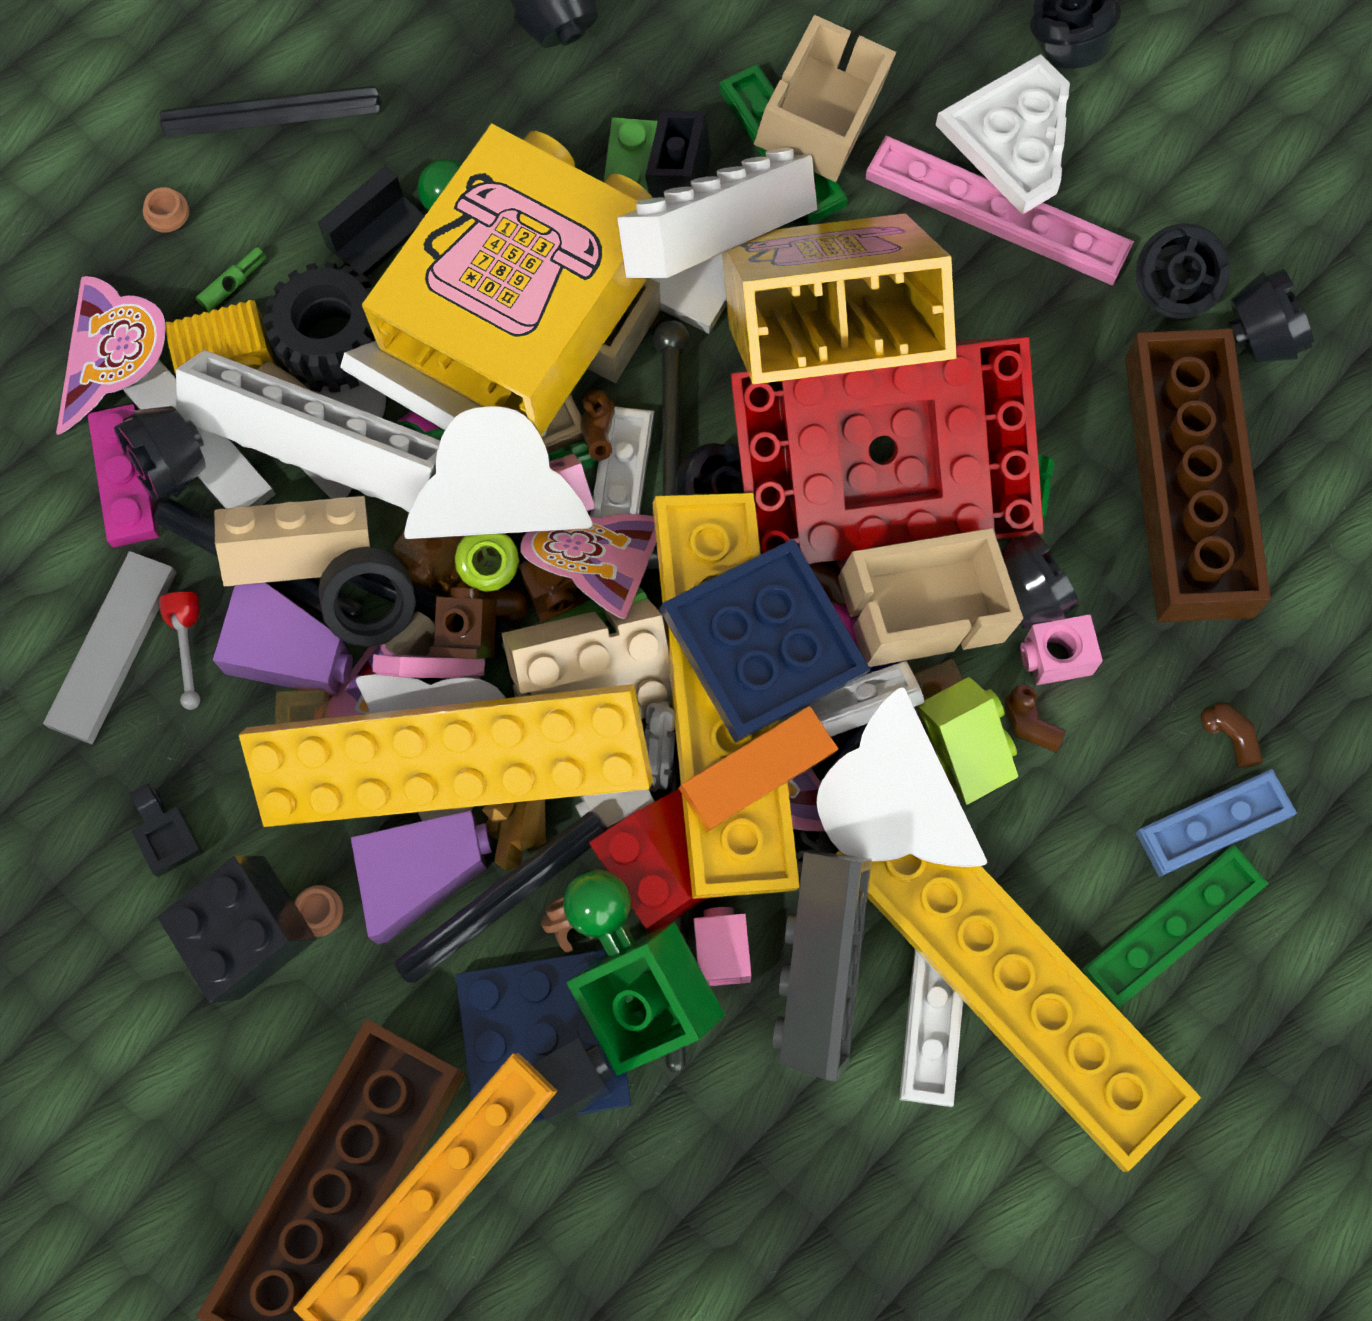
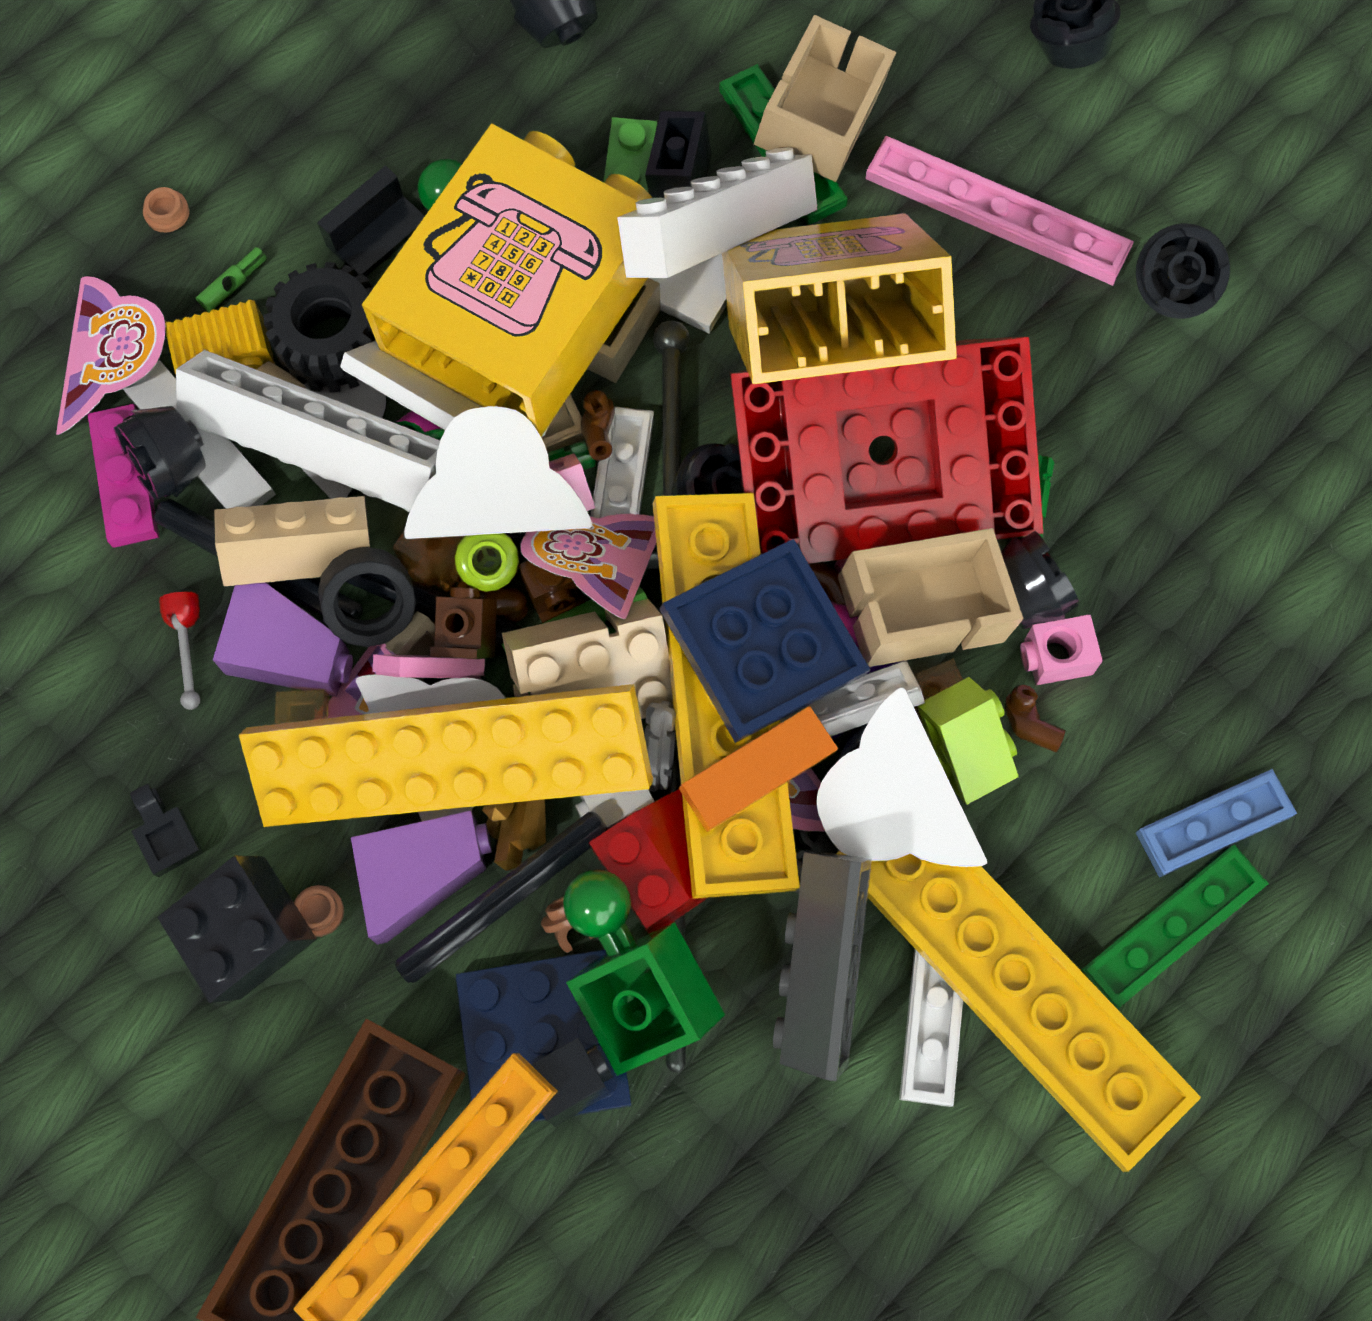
light grey tile [43,551,177,745] -> none
black axle [160,86,381,137] -> none
bright pink brick [694,907,752,986] -> none
white plate [936,54,1070,215] -> none
reddish brown brick [1125,329,1271,623] -> none
reddish brown arm [1201,702,1263,768] -> none
black cone [1229,269,1314,363] -> none

